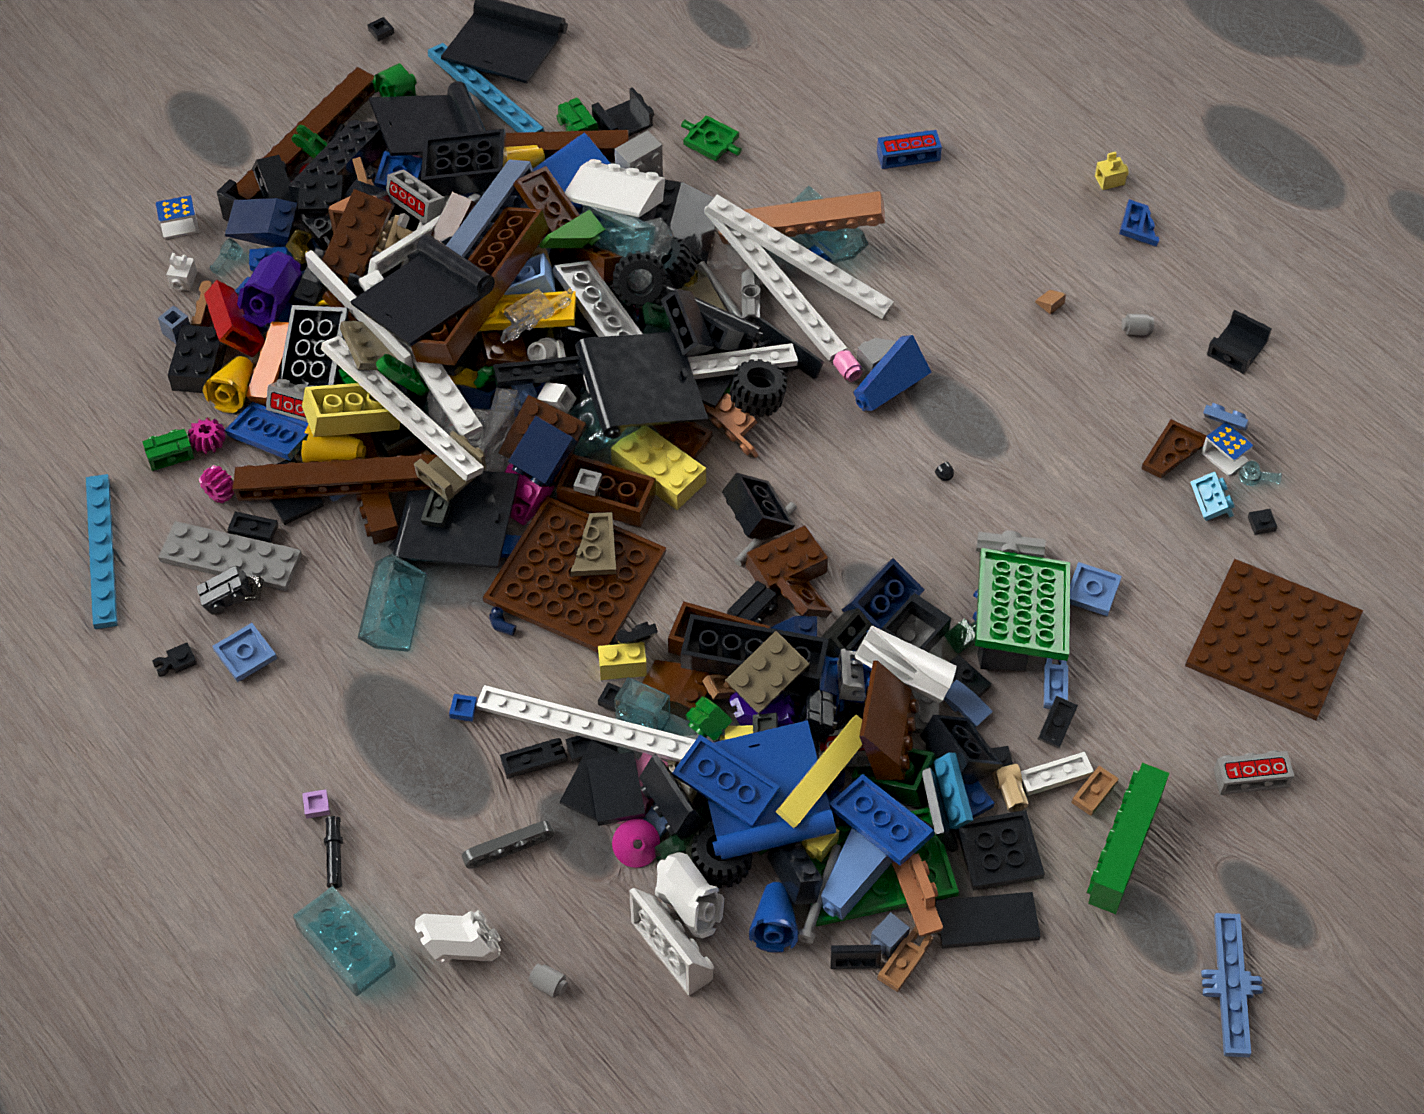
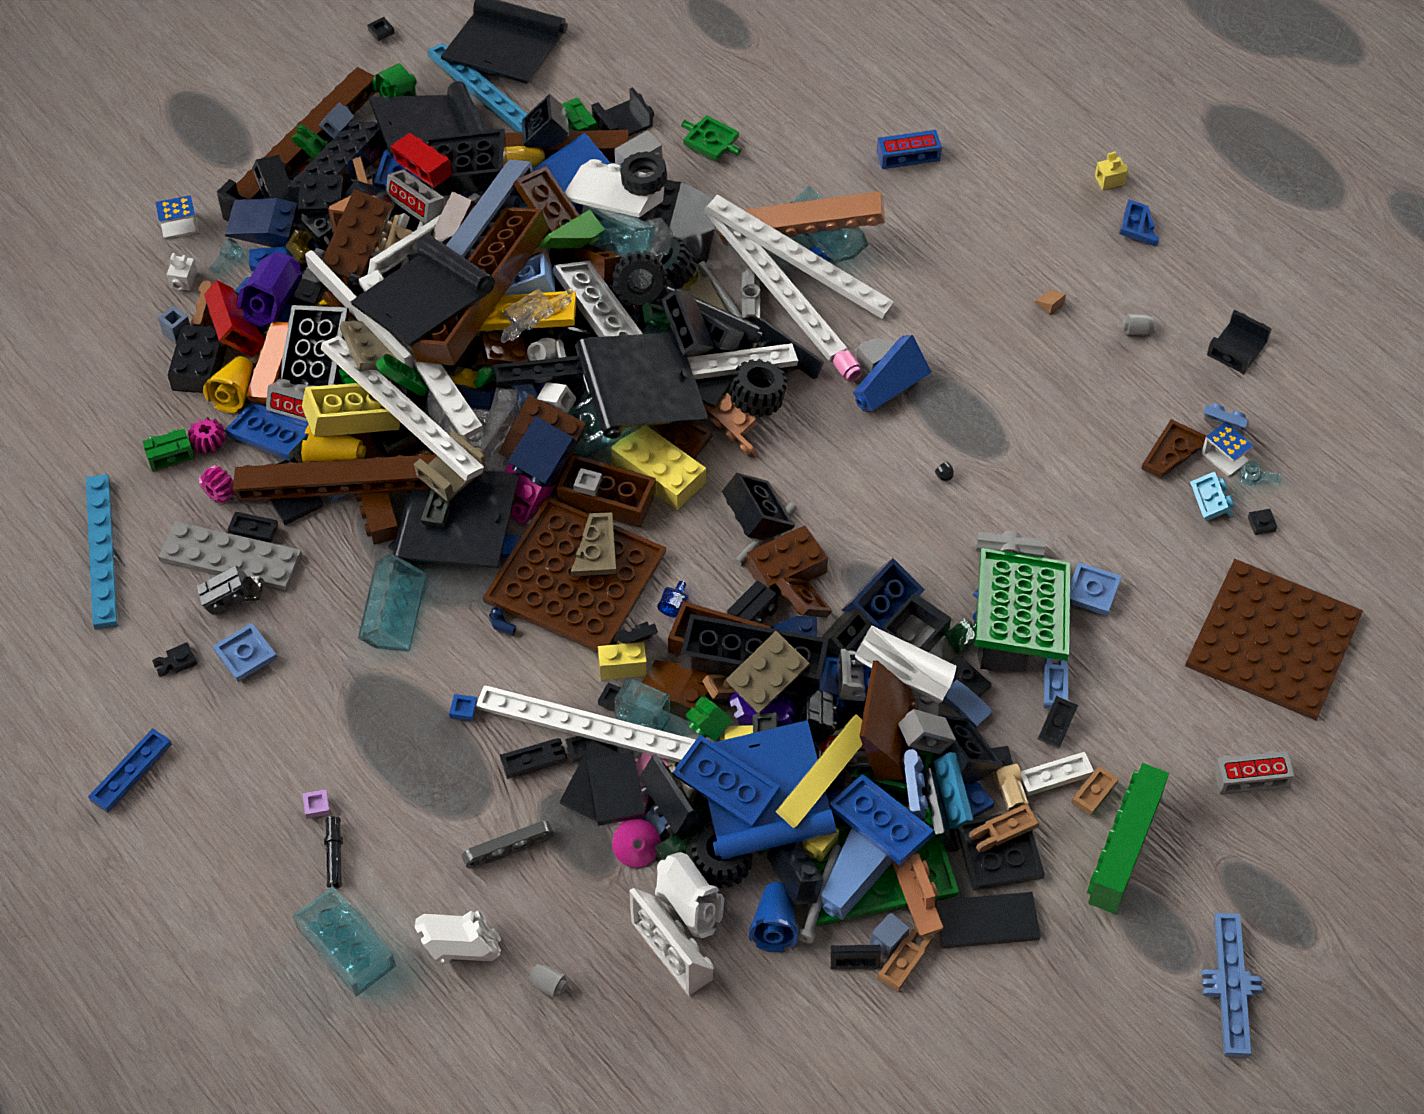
none -> blue plate [88,728,172,813]
none -> sand blue brick [319,102,354,139]
none -> red brick [391,133,453,188]
none -> black slope [522,93,569,147]
none -> black tyre [620,151,667,196]
none -> clear blue piece [657,581,689,618]
none -> light grey brick [898,709,956,754]
none -> hinge [904,749,928,820]
none -> medium nougat hinge [969,804,1039,852]

